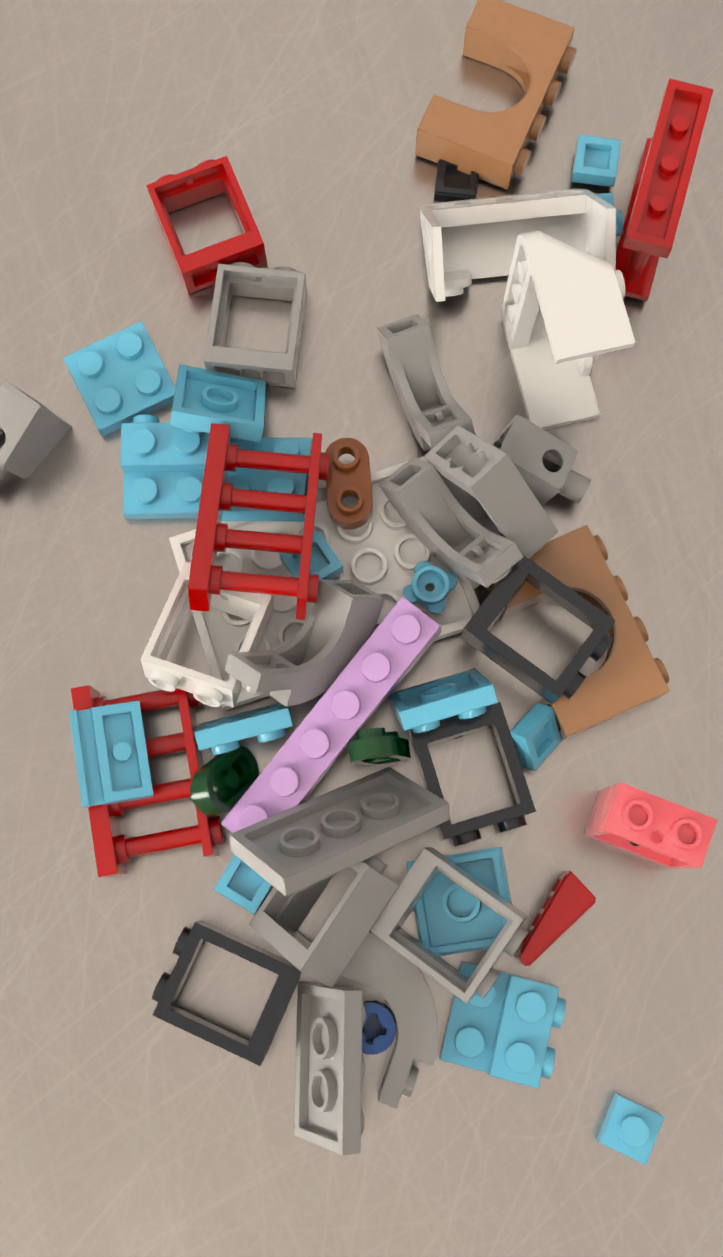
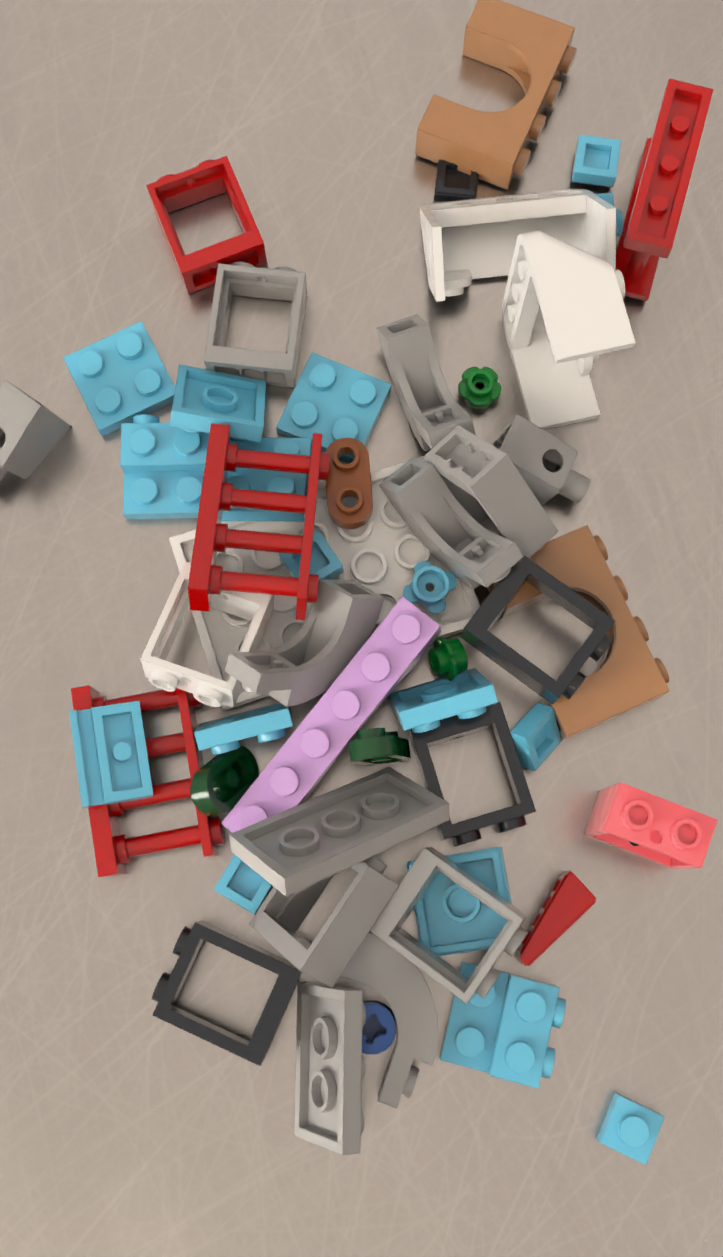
none -> medium azure plate [276,352,392,463]
none -> green plate [428,637,468,681]
none -> green plate [458,366,502,408]

